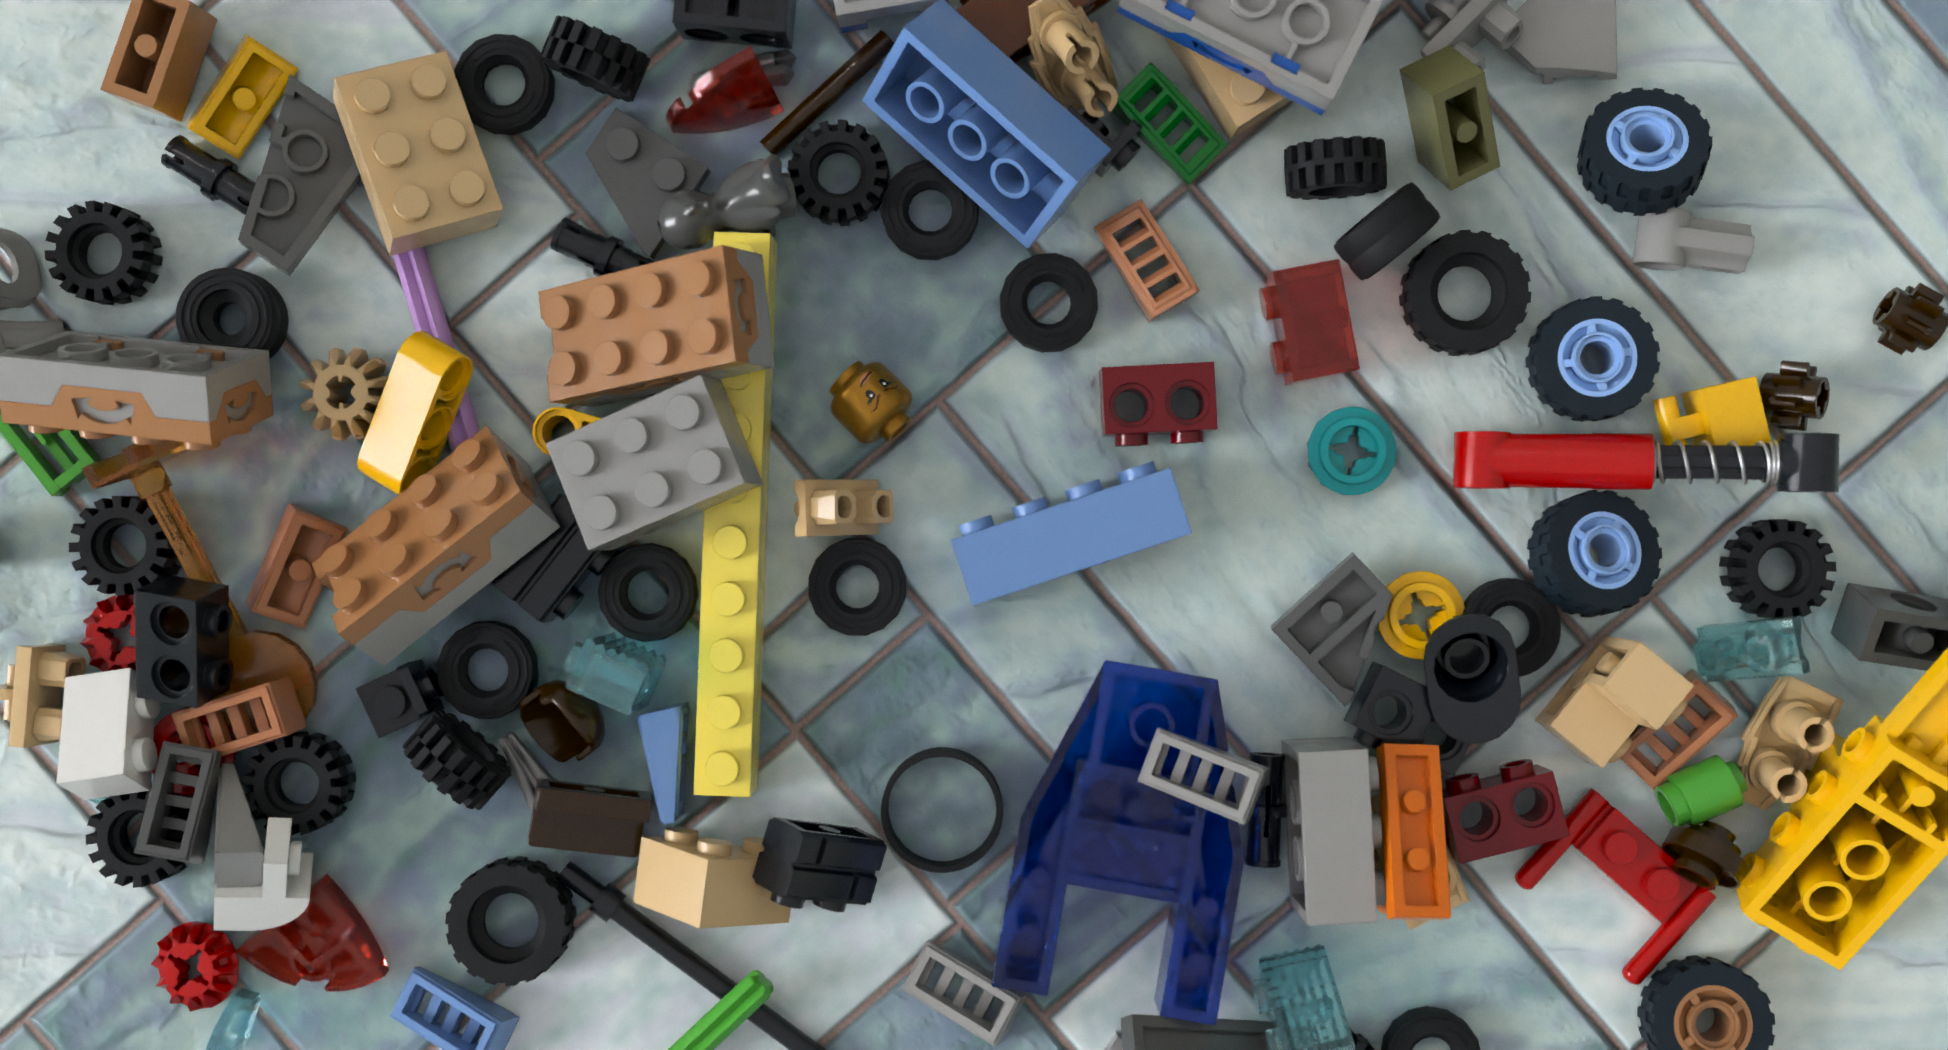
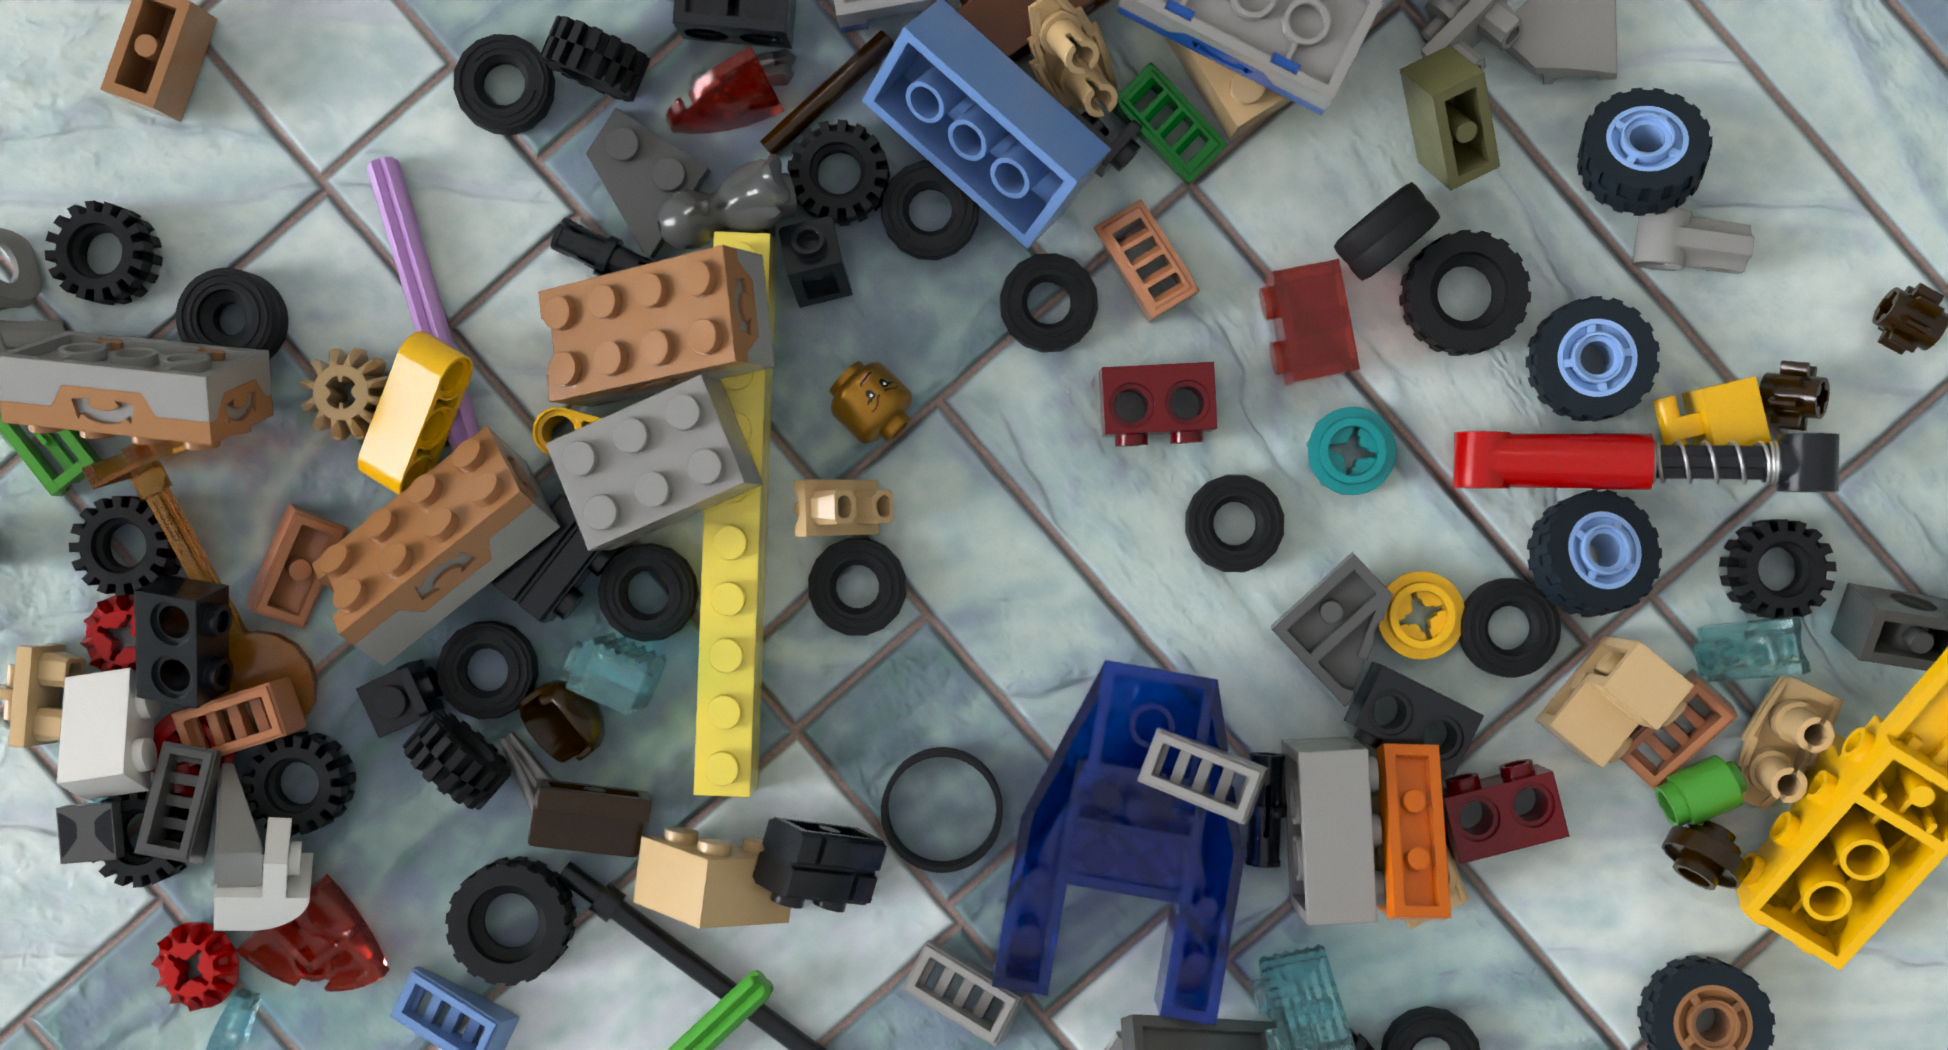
black pin [161,135,256,215] -> none
yellow slope [186,34,299,160] -> none
dark grey wing [238,75,361,276] -> none
tan brick [333,51,503,256] -> none
medium blue slope [637,702,689,825] -> none
medium blue brick [951,461,1192,606] -> none
black tyre [1284,136,1387,200] -> none
black piece [1424,614,1521,744] -> none
red plate [1515,788,1716,985] -> none
none -> dark grey tile [56,801,125,864]
none -> black bracket [778,216,853,308]
none -> black tyre [1185,475,1285,573]

